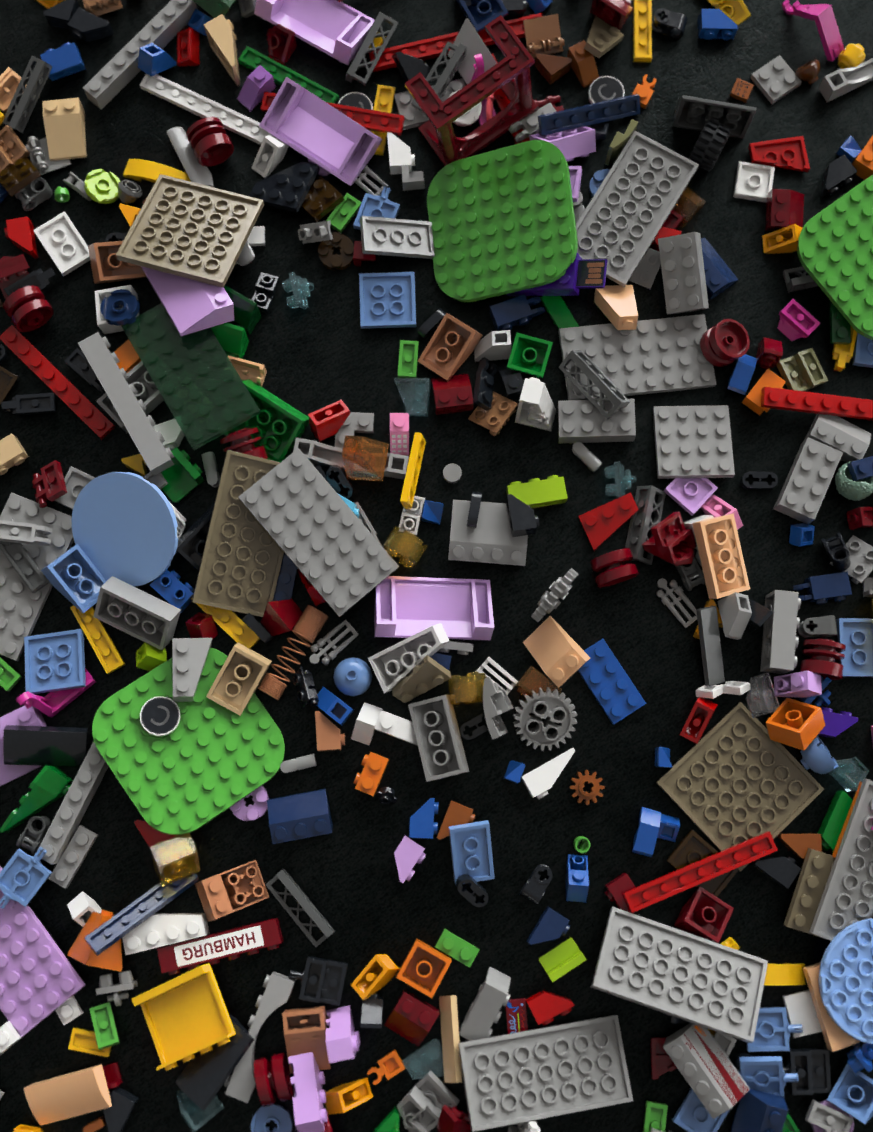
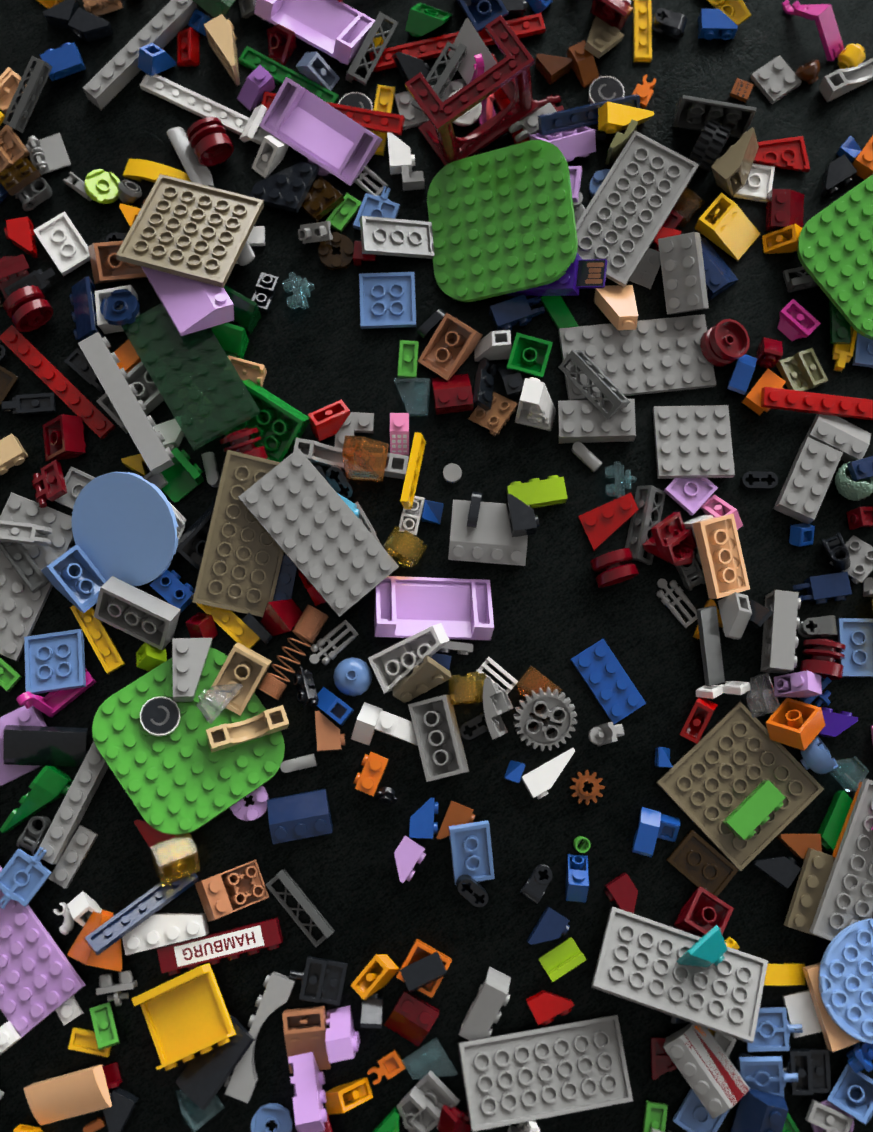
tan slope [42,98,87,161] -> none
bright green hinge [54,186,70,202] -> none
dark red wheel [254,1053,293,1107] -> none
bright green plate [435,929,480,968] -> none
tan tile [439,995,462,1083] -> none
dark red tile [505,998,528,1034] -> none
medium nougat hinge [523,14,564,57] -> none
light nougat slope [523,616,590,688] -> none
light grey gear [531,568,578,622] -> none
red plate [623,831,778,913] -> none
none -> dark red slope [42,414,86,462]
none -> white arm [54,902,74,935]
none -> dark blue slope [70,276,104,342]
none -> clear slope [197,683,243,724]
none -> tan arch [205,705,289,753]
none -> white tile [239,105,267,142]
none -> sand blue slope [296,52,340,91]
none -> black hinge [400,952,448,993]
none -> green slope [405,2,453,37]
none -> light grey hips [589,722,624,746]
none -> yellow slope [598,102,654,134]
none -> teal slope [677,925,728,968]
none -> yellow slope [695,192,760,261]
none -> dark tan slope [711,127,759,197]
none -> bright green brick [723,780,786,840]

